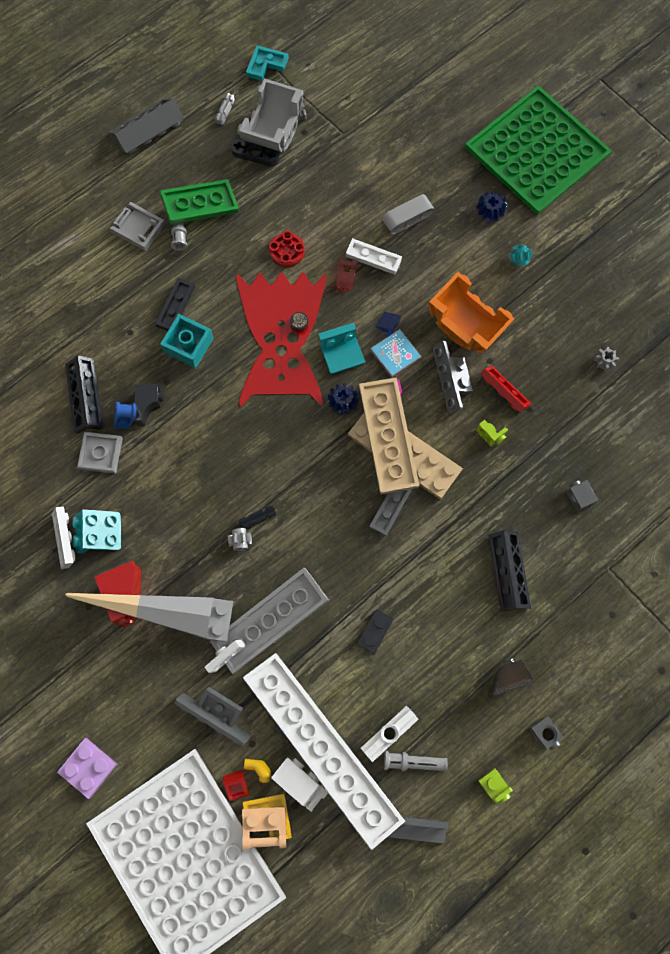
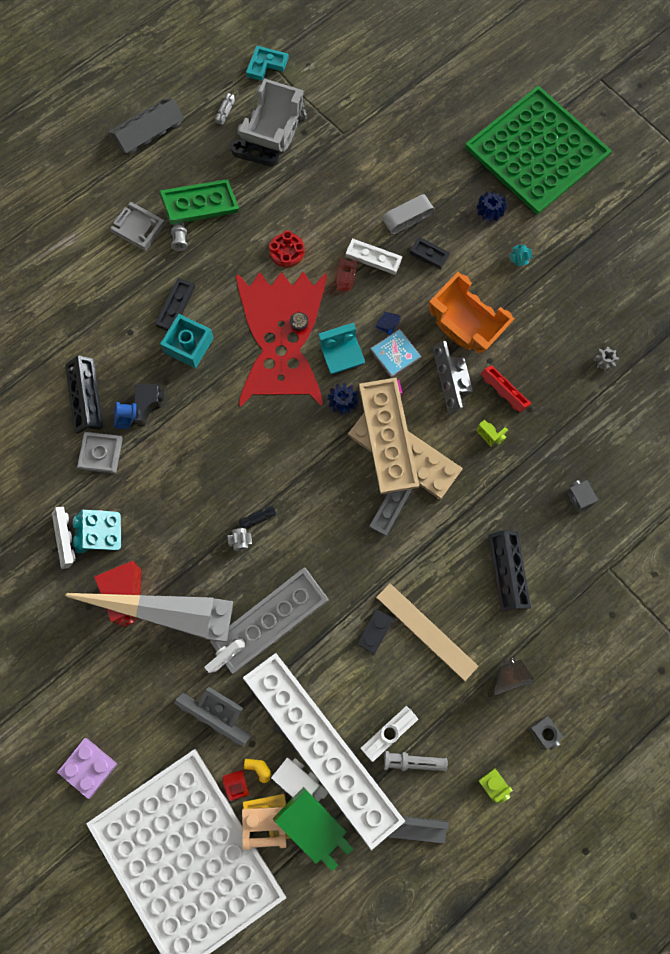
none -> green tile [272,787,353,871]
none -> tan tile [376,583,478,682]
none -> black plate [410,237,450,270]

